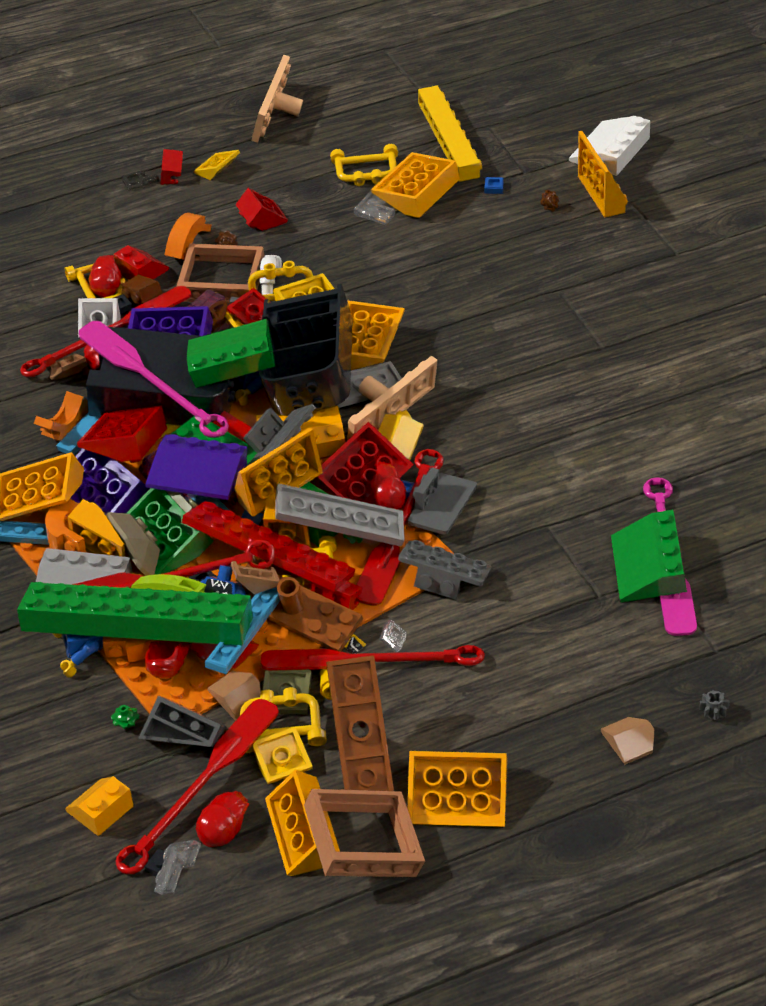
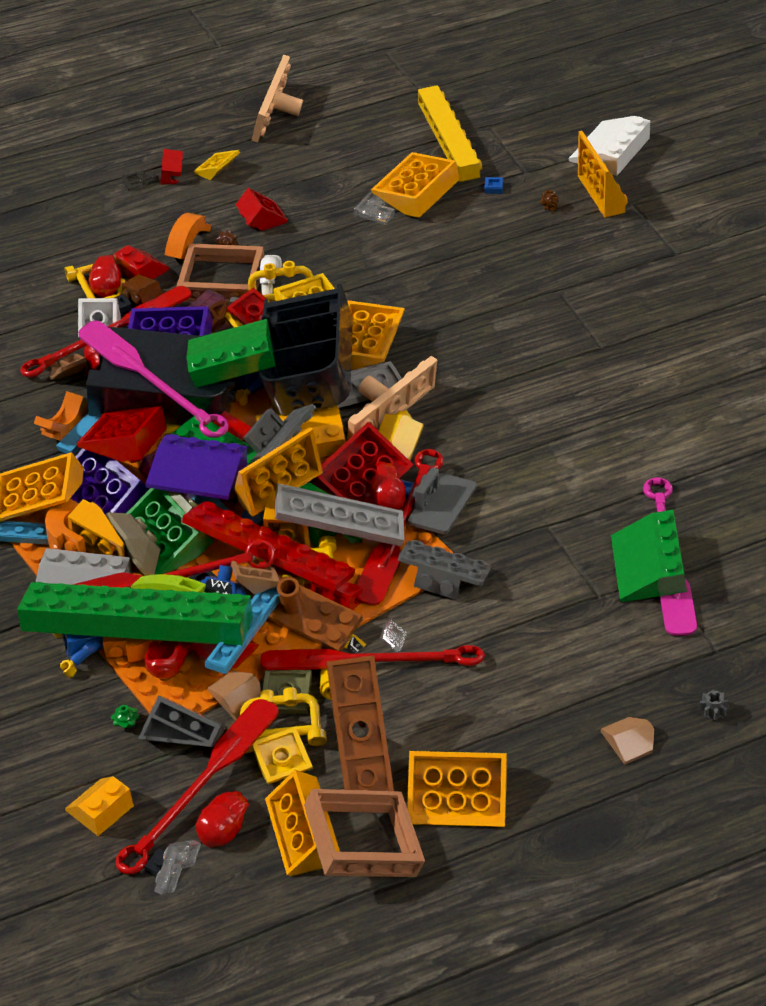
yellow bar [330,144,398,186] -> none

